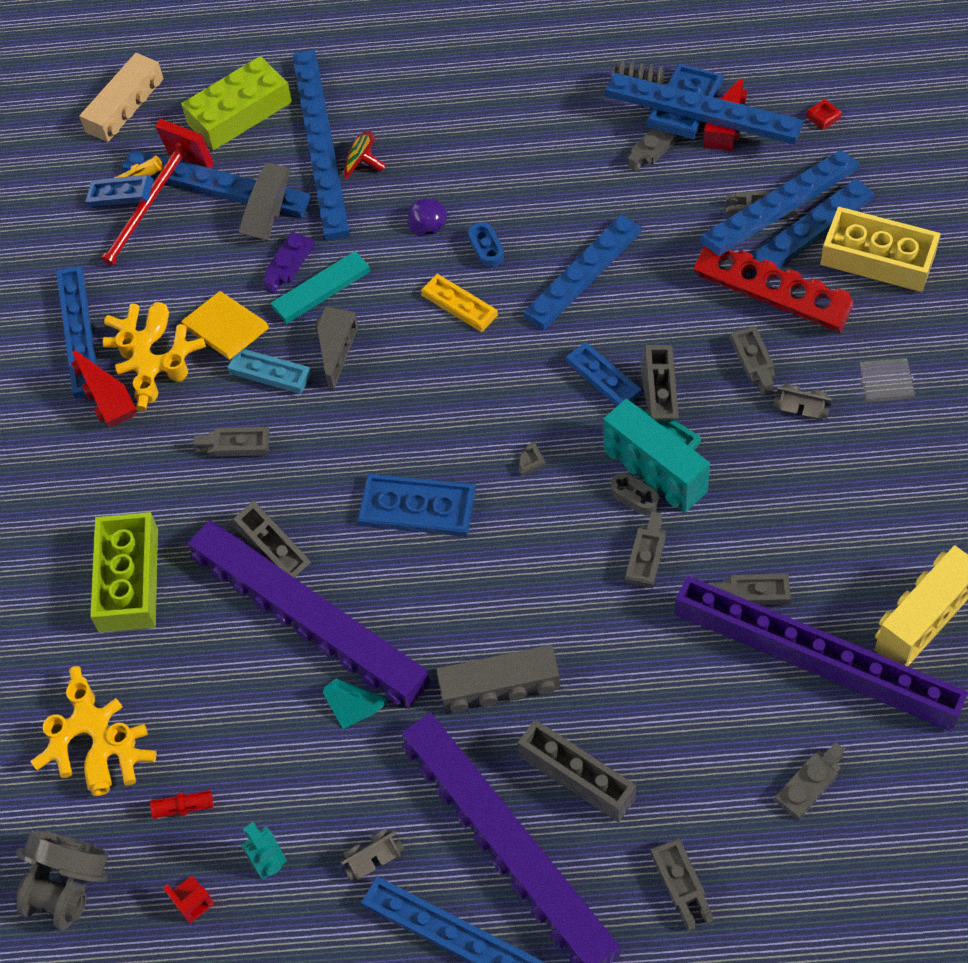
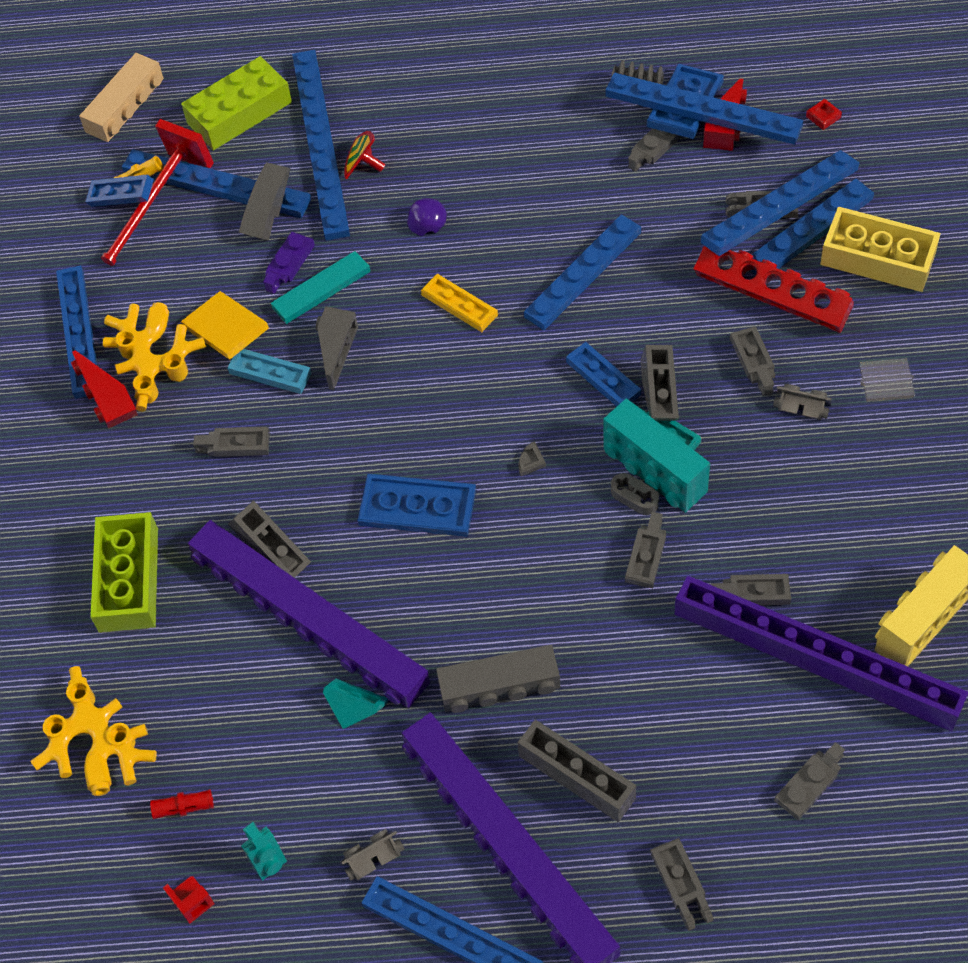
dark grey piece [16,830,109,931] -> none
blue plate [468,222,504,267] -> none

